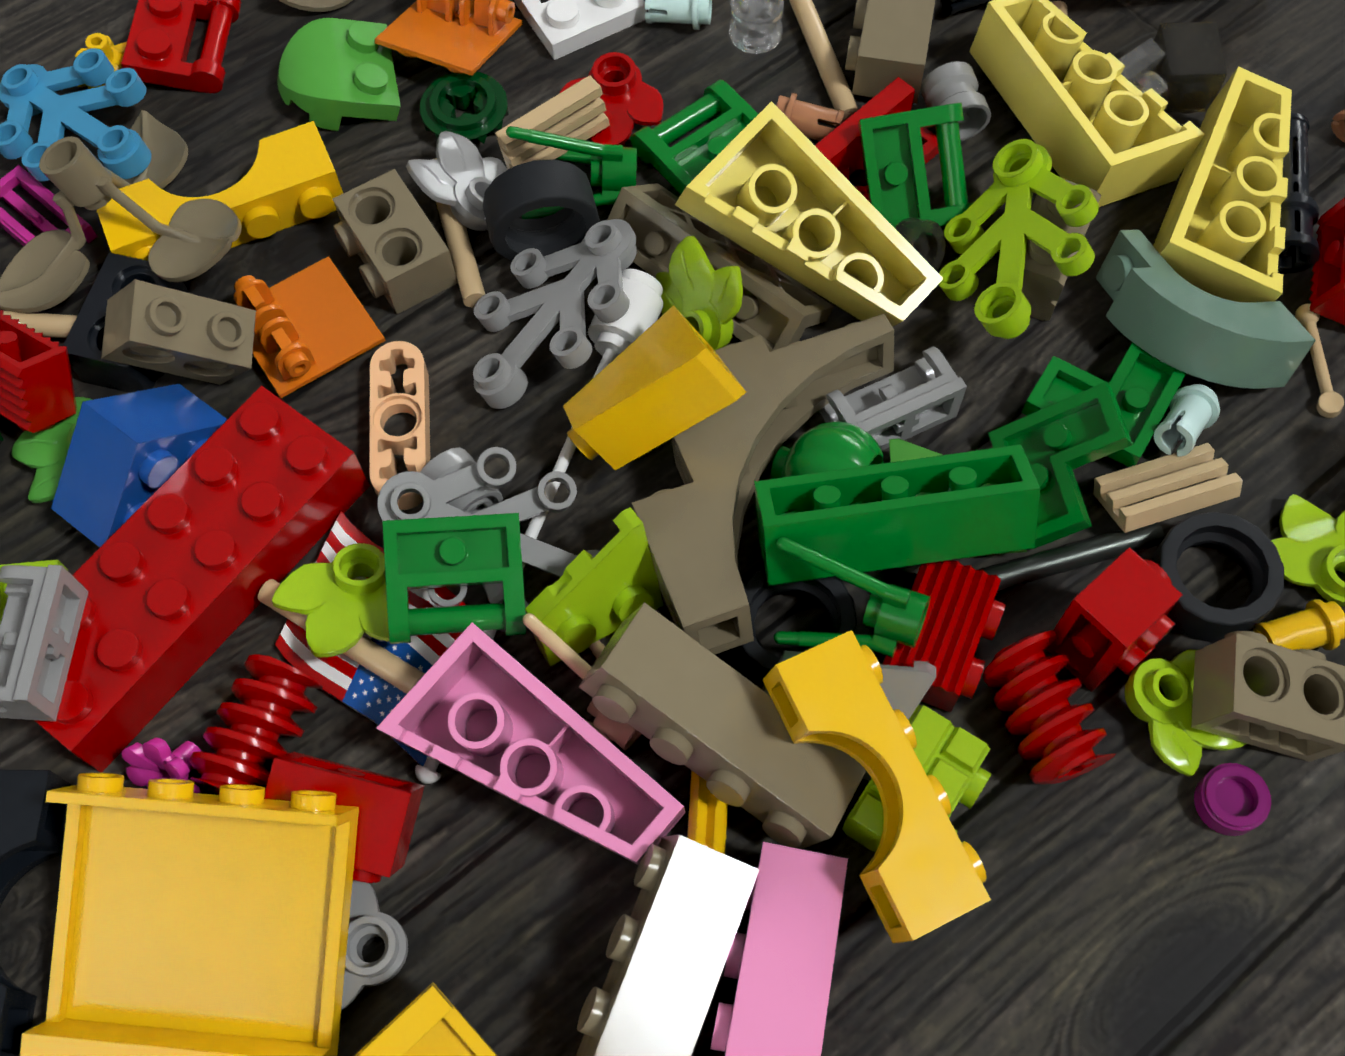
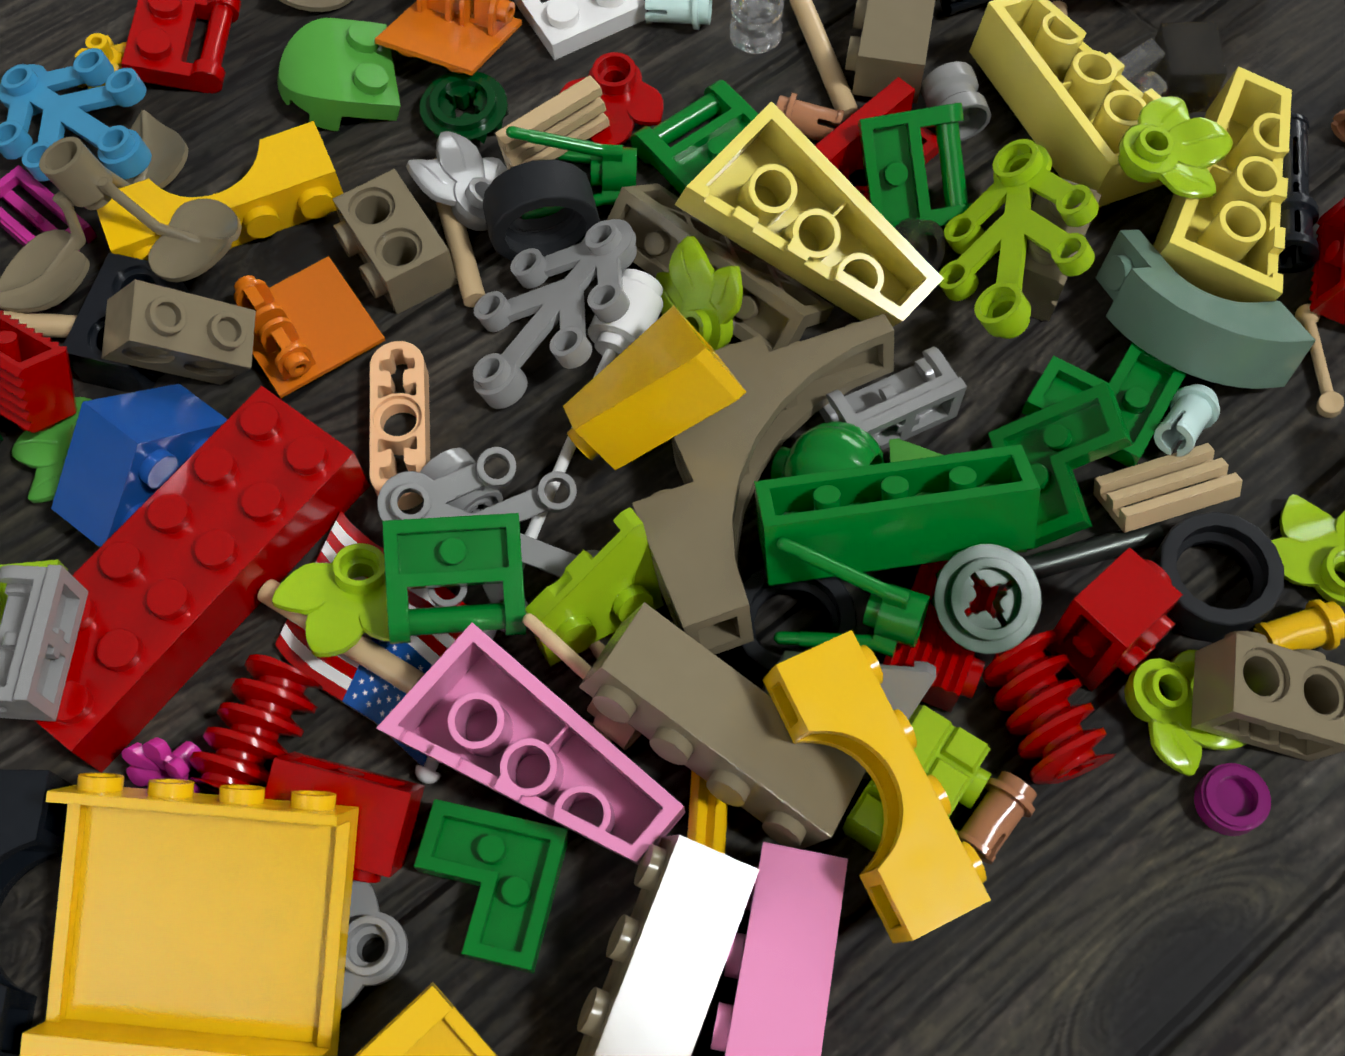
none -> green plate [414,799,570,974]
none -> gear [930,544,1041,654]
none -> nougat pin [957,771,1037,865]
none -> lime plate [1118,96,1233,198]

